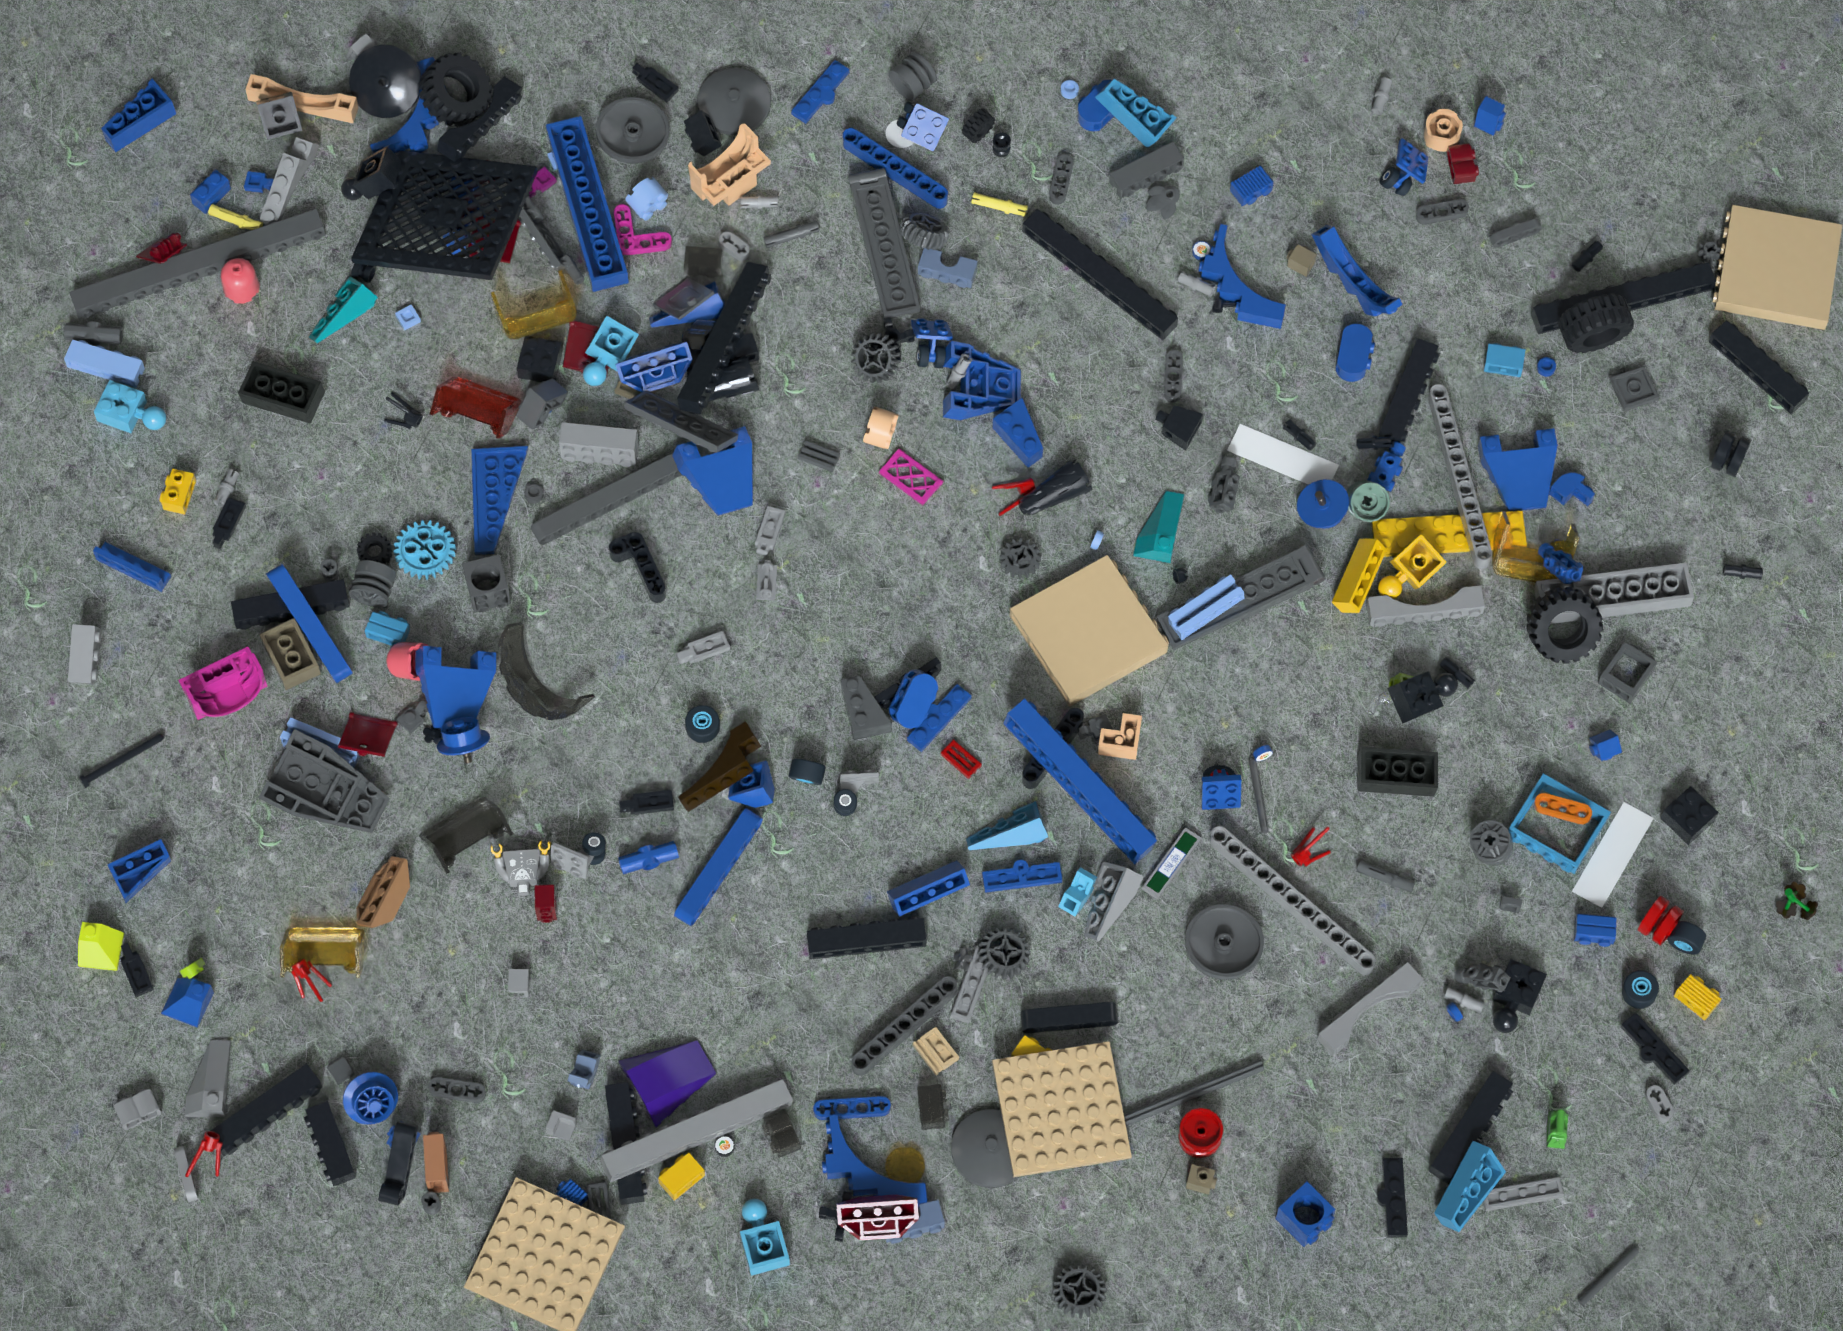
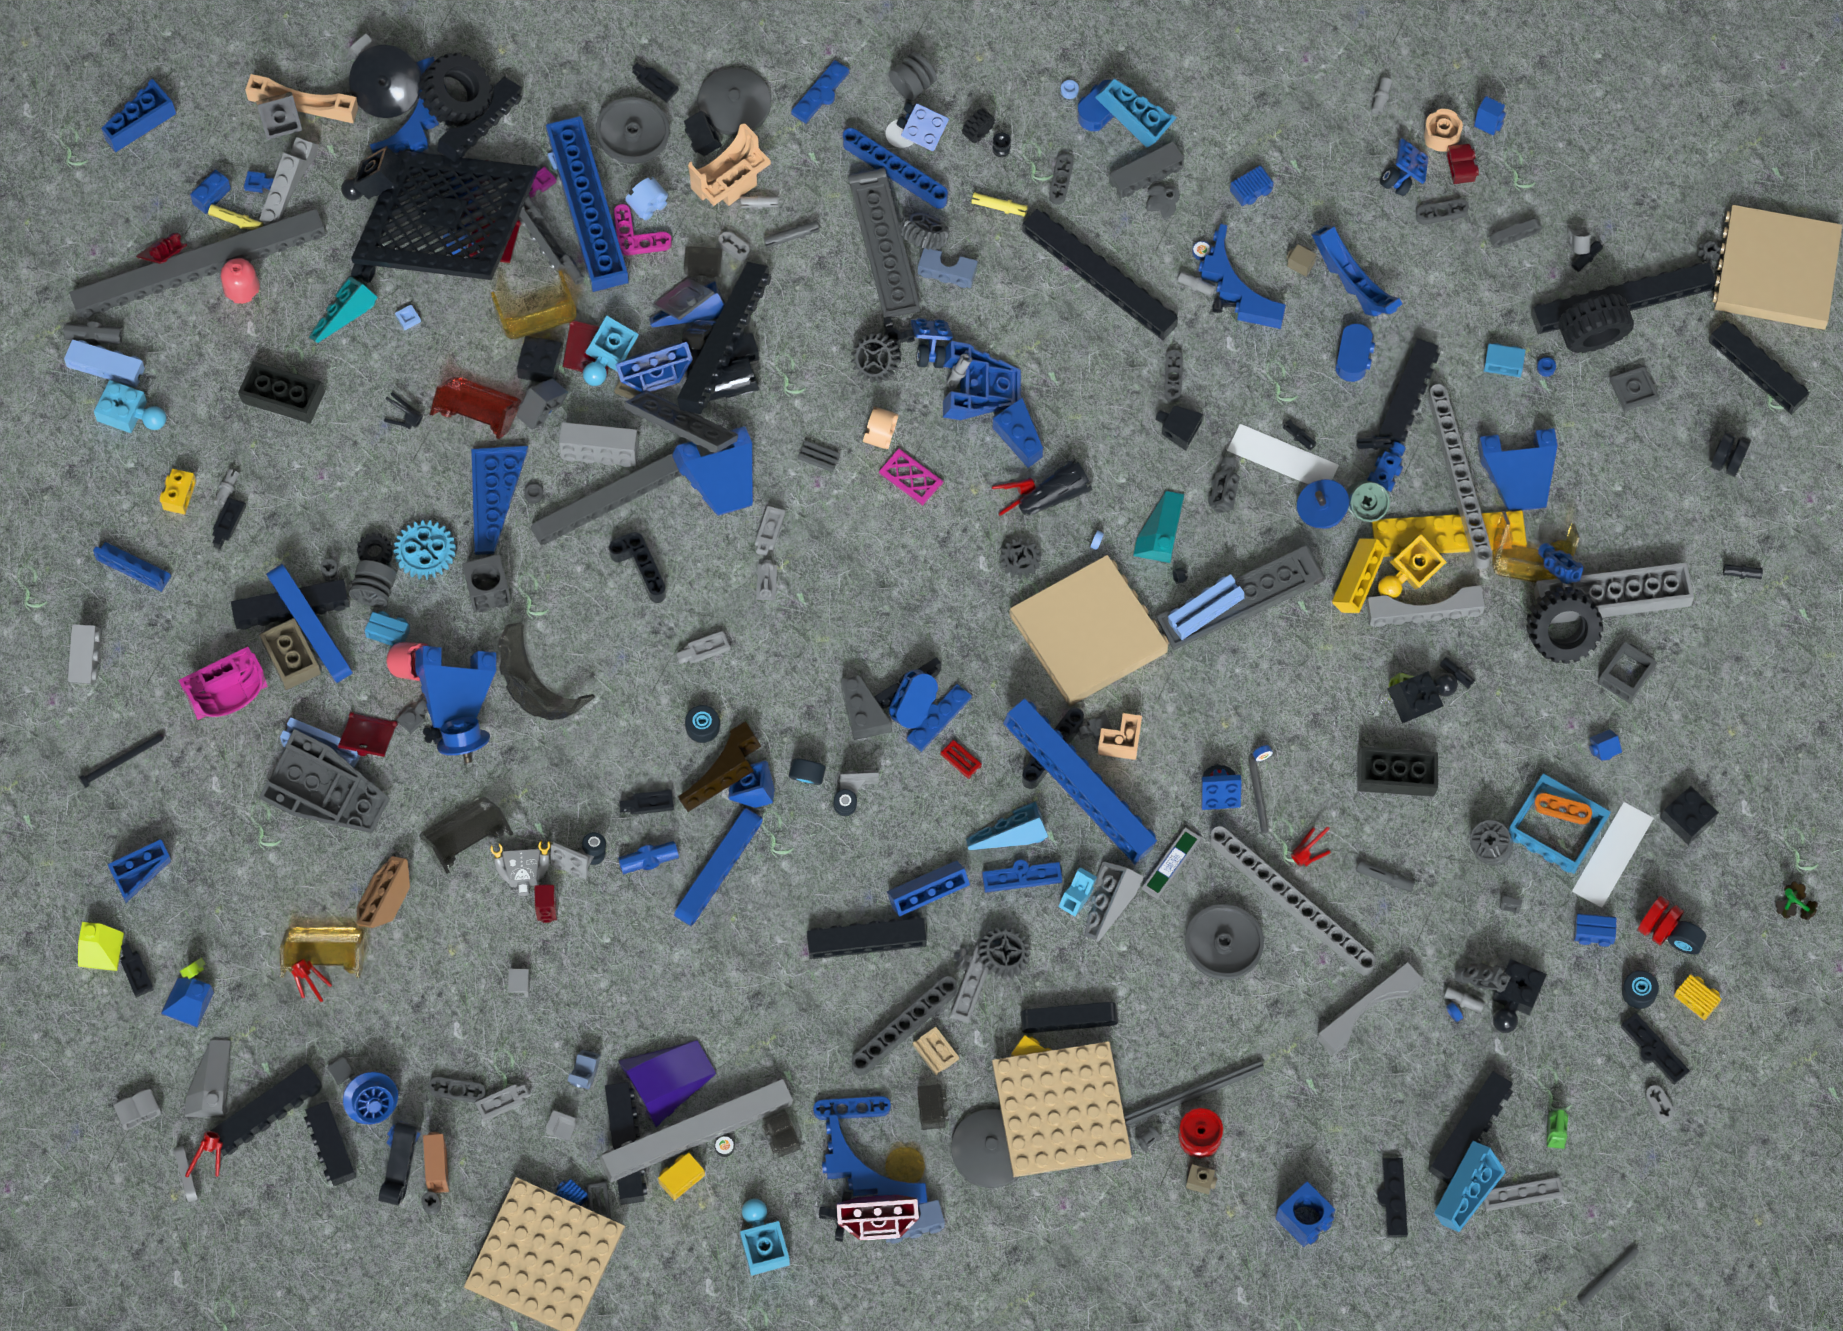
dark grey gear [1052,1263,1107,1319] -> none
blue brick [1549,473,1595,506] -> none
none -> light grey hinge [475,1084,531,1122]
none -> dark grey bush [1135,1125,1161,1152]
none -> light grey piece [1567,227,1590,254]

